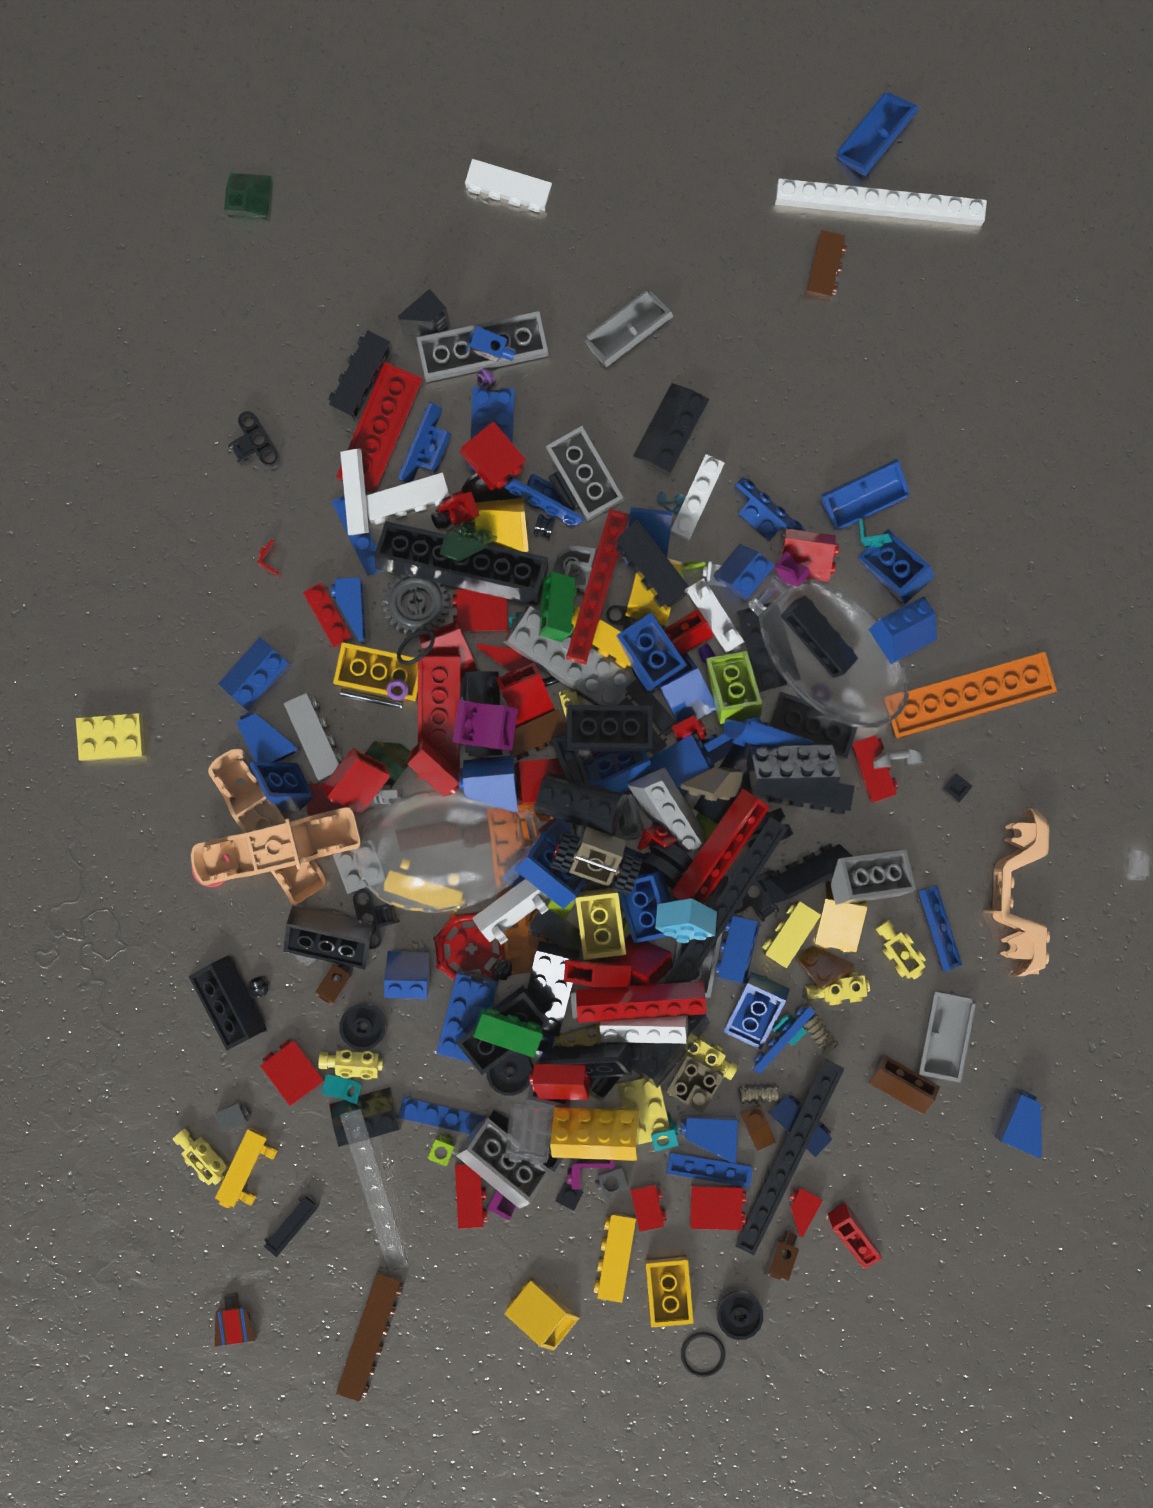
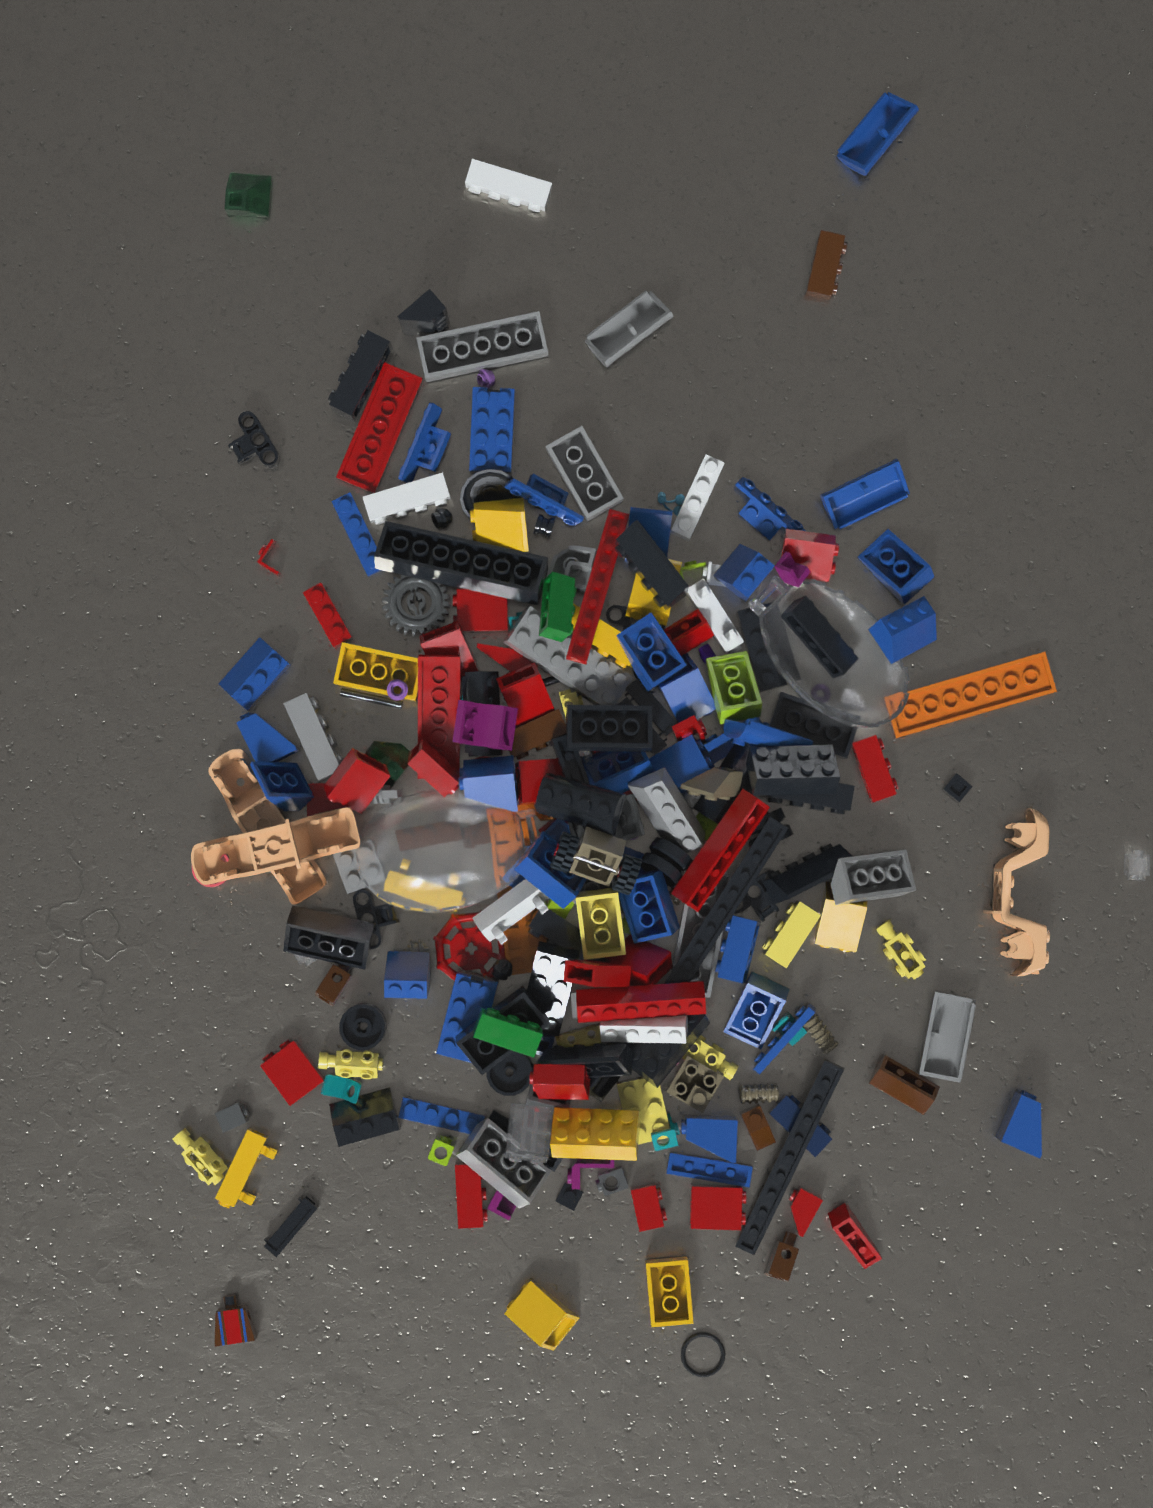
light yellow brick [76,713,146,761] -> none
black slope [188,955,267,1050] -> none
black plate [248,976,269,998] -> none
blue slope [331,577,366,644] -> none
reddish brown brick [336,1270,404,1402] -> none
white tile [340,449,369,535] -> none
clear tile [340,1109,408,1272] -> none
black tyre [397,630,435,665] -> none
red bracket [437,491,480,529] -> none
clear green slope [440,522,497,561] -> none
red brick [459,421,526,491] -> none
blue torso [465,326,516,362] -> none
black axle [549,472,578,510] -> none
yellow brick [594,1212,636,1303] -> none
black slope [633,383,709,476] -> none
red bracket [637,824,677,850] -> none
medium azure brick [655,898,717,943] -> none
black wheel [716,1289,763,1340] -> none
white brick [775,179,987,226] -> none
reddish brown wing [796,946,854,990] -> none
light yellow brick [805,972,870,1005] -> none
teal bracket [859,518,892,547] -> none
light grey bar [873,749,924,769] -> none
blue plate [919,885,962,971] -> none

